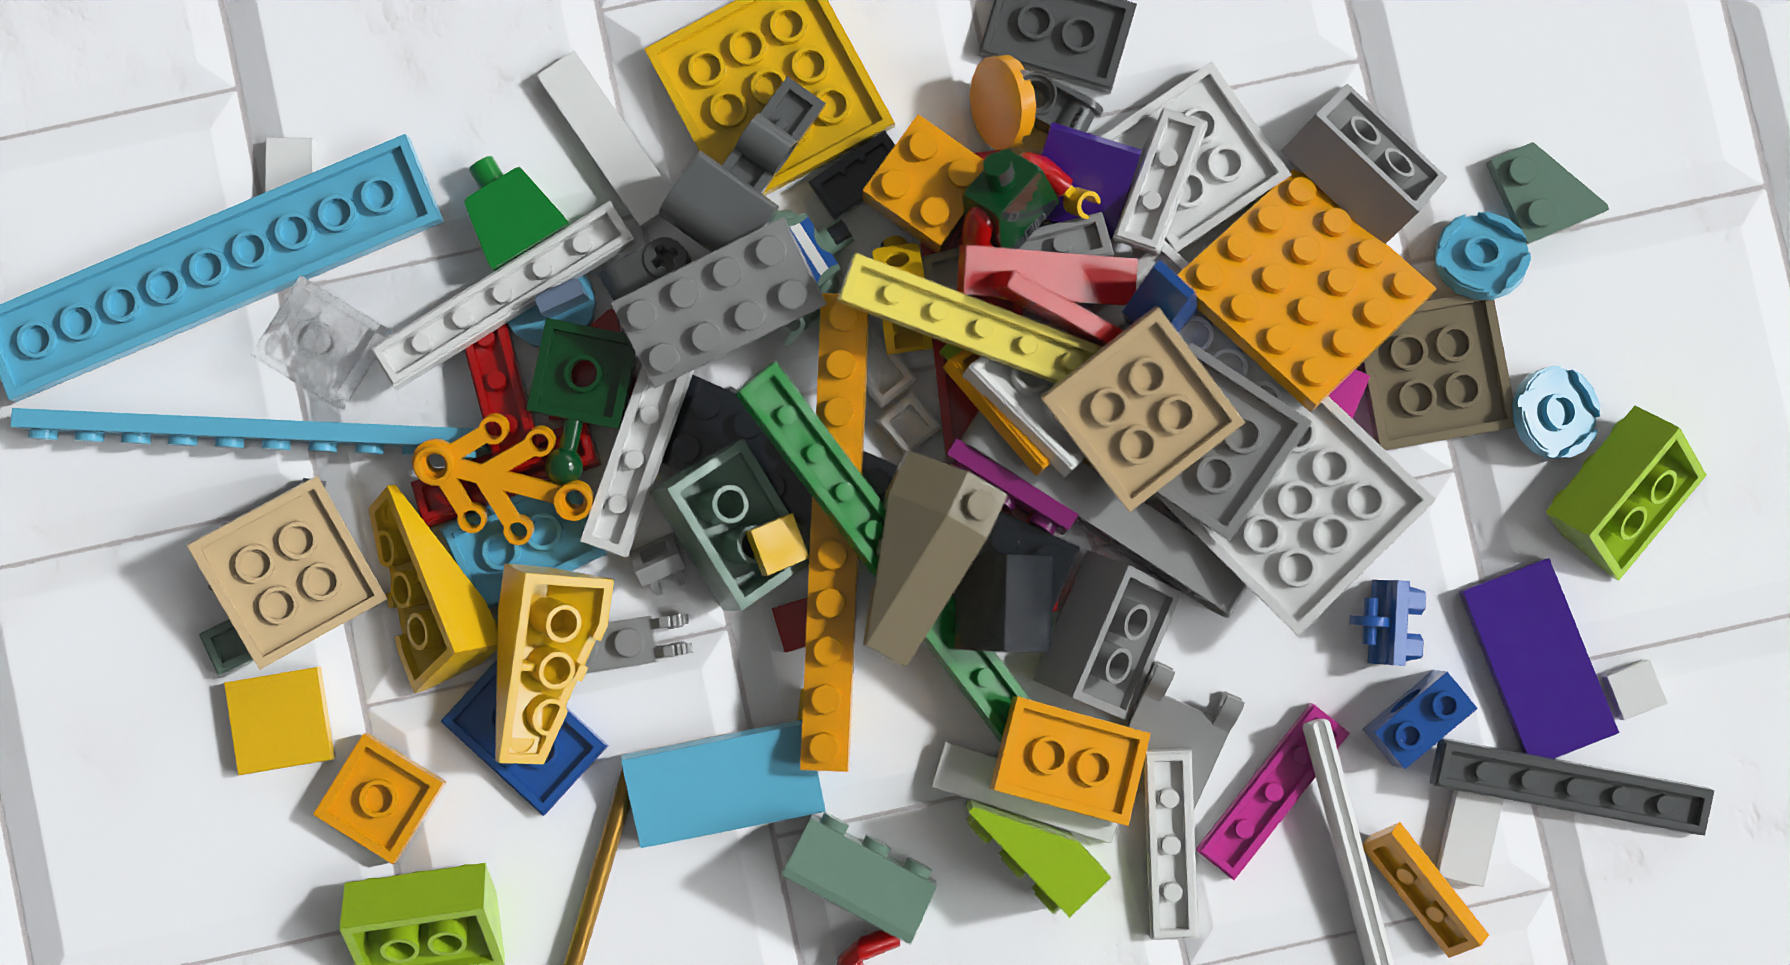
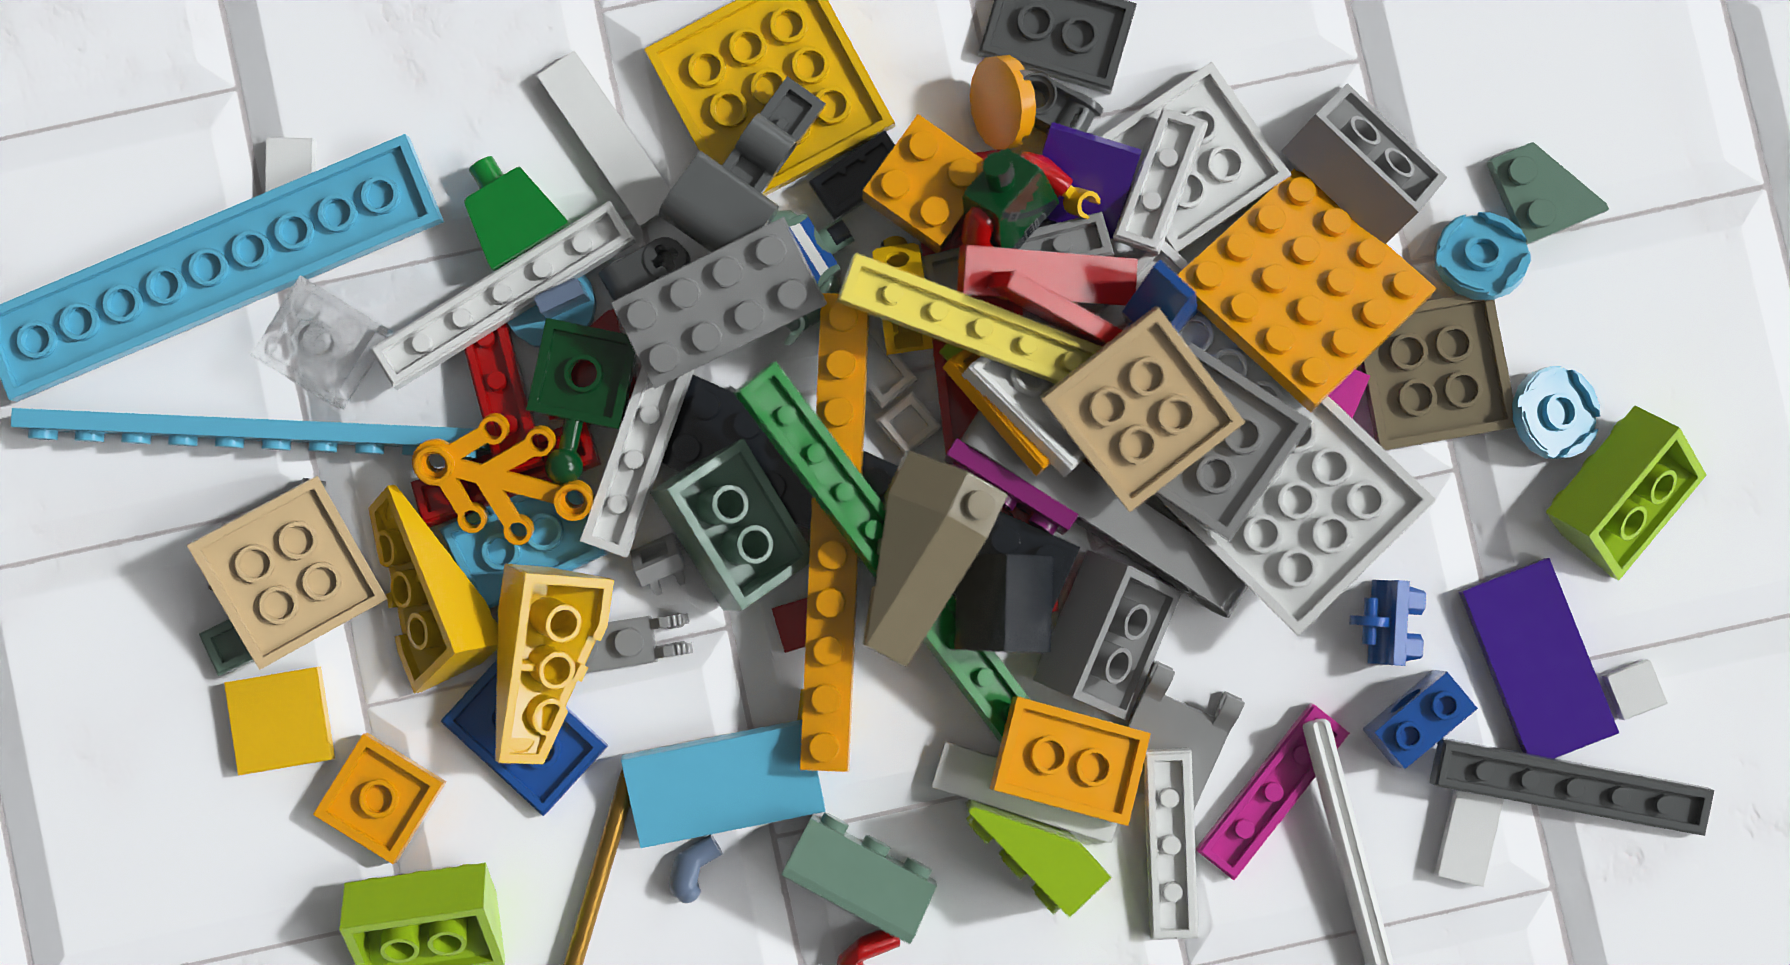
yellow tile [745,513,809,576] -> none
light orange plate [1362,822,1489,958] -> none
none -> sand blue arm [668,834,723,904]

